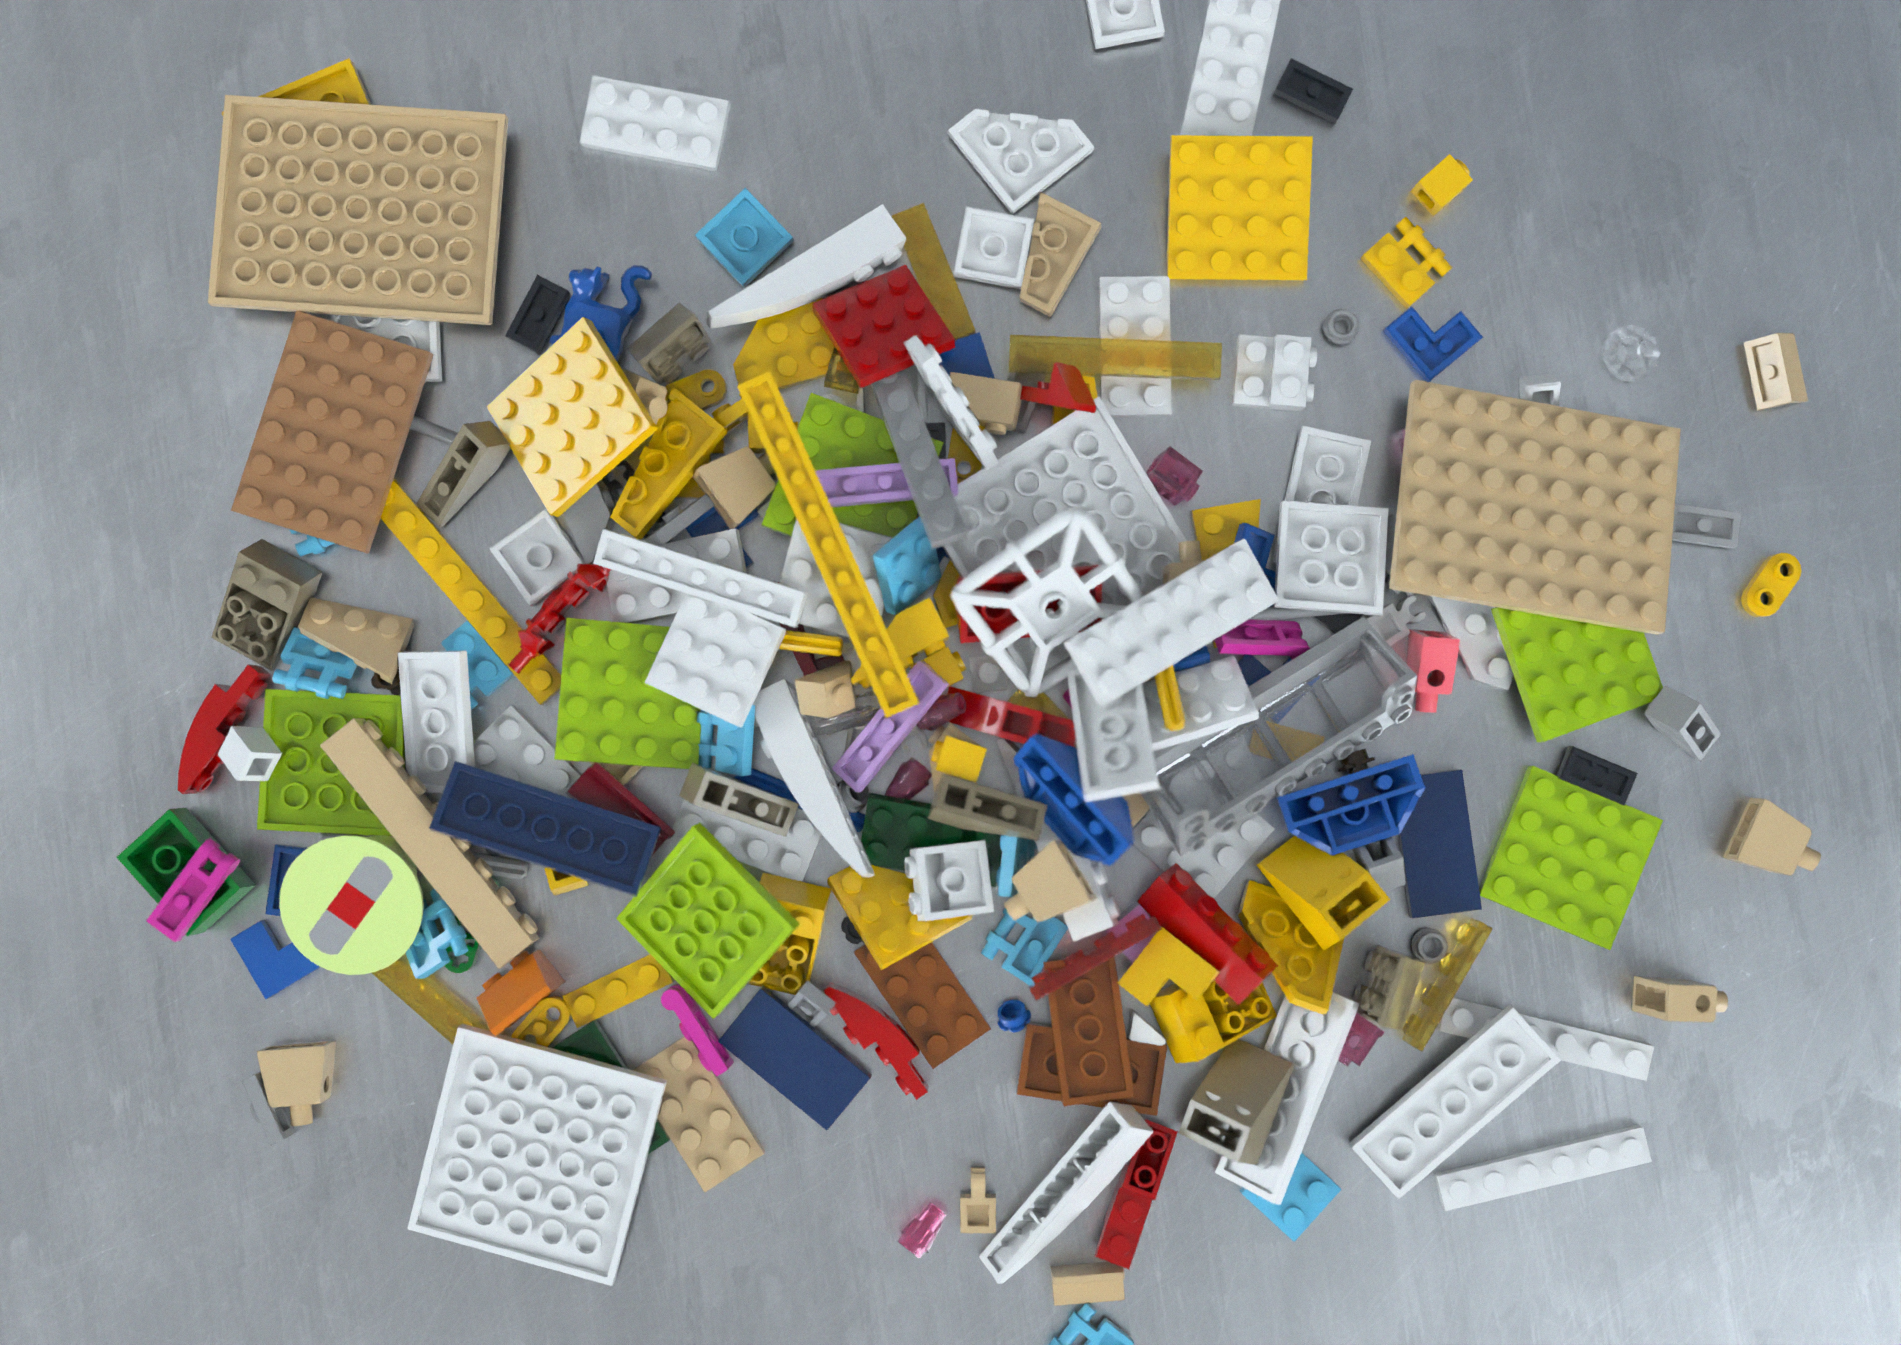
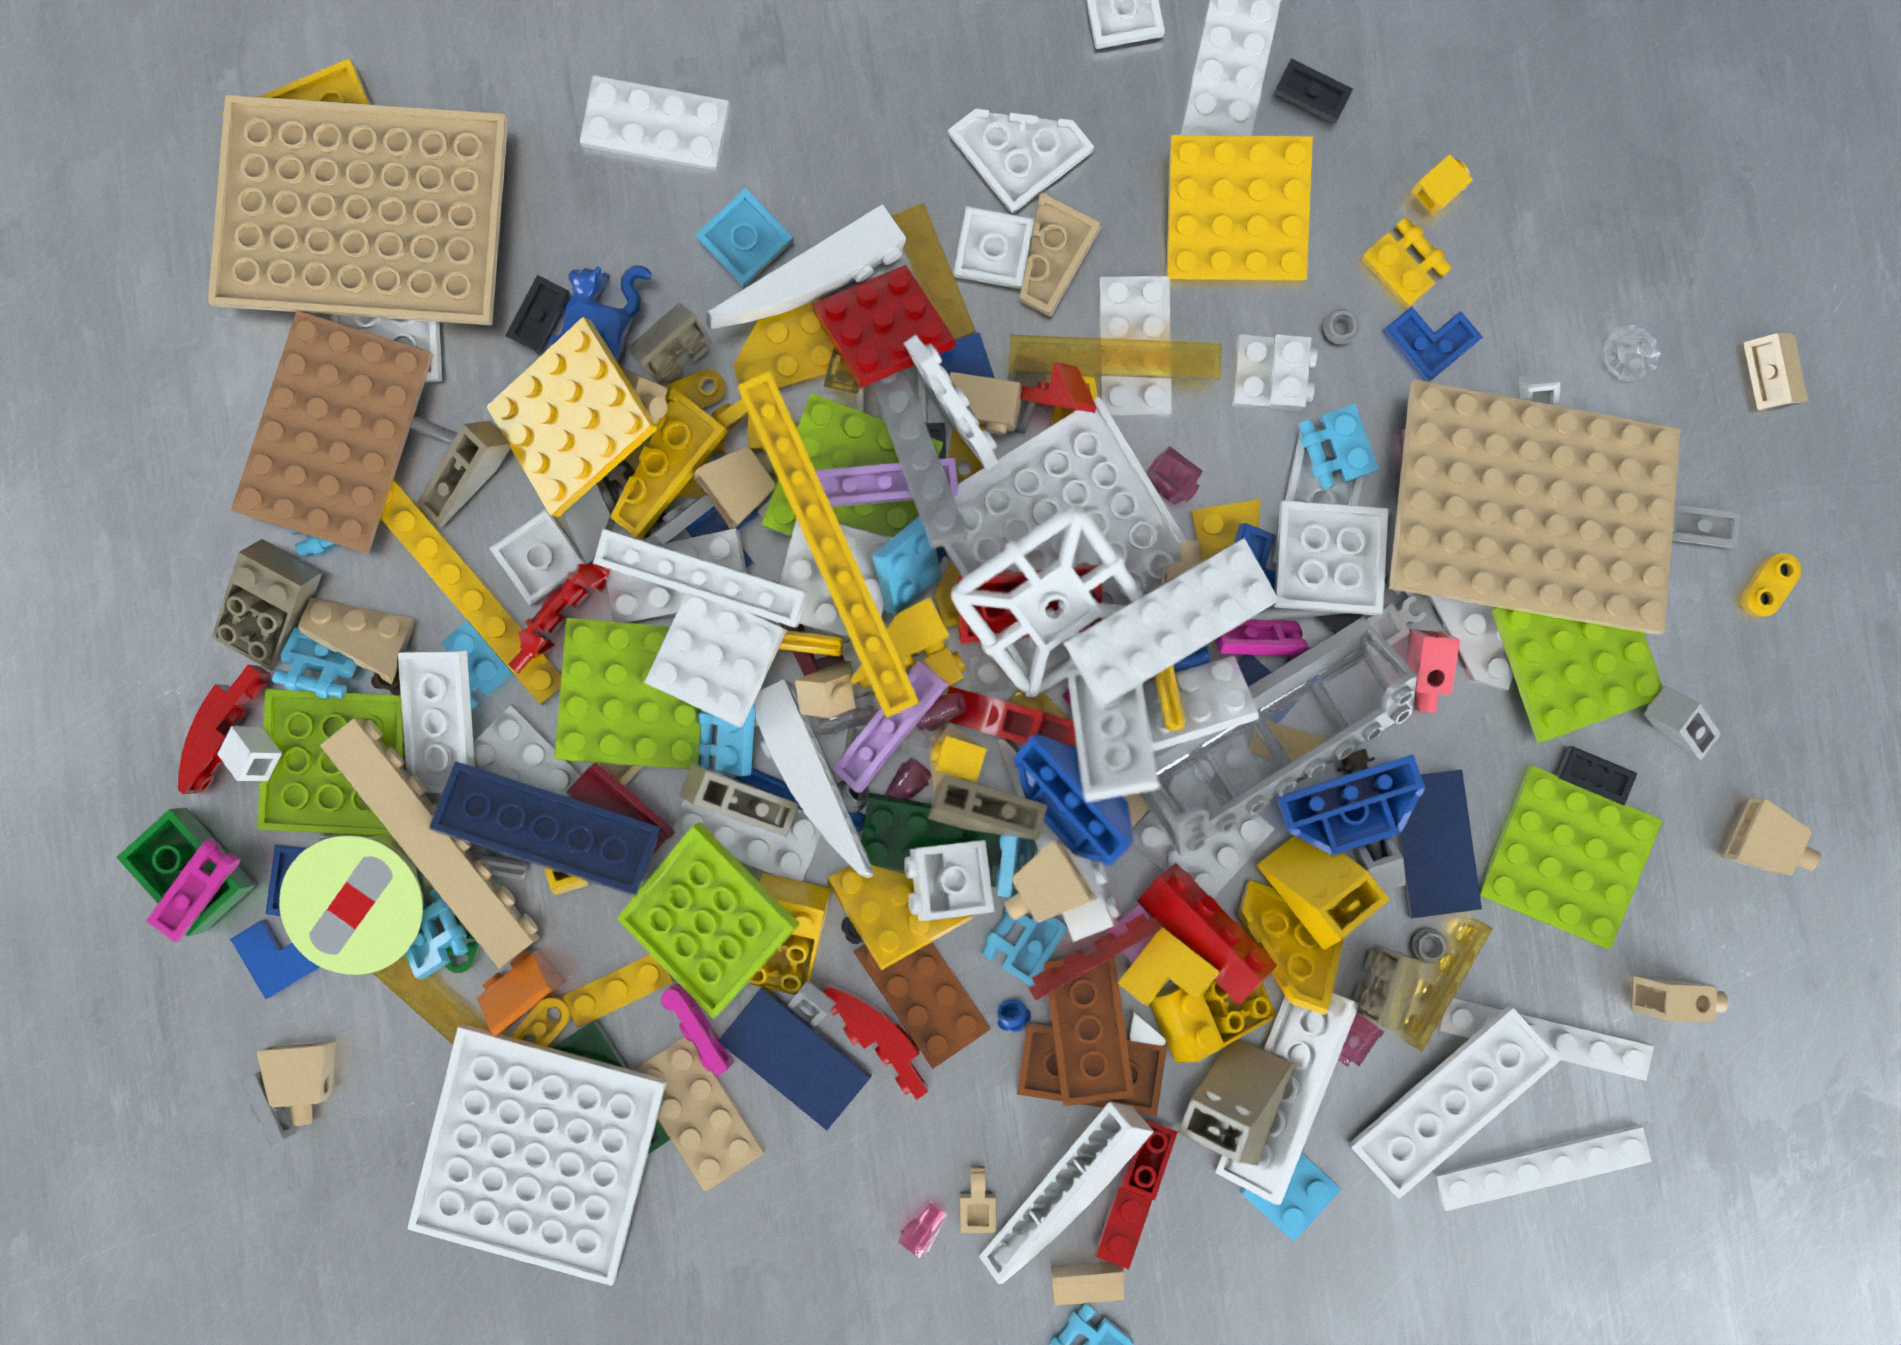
none -> medium azure plate [1298,404,1379,490]

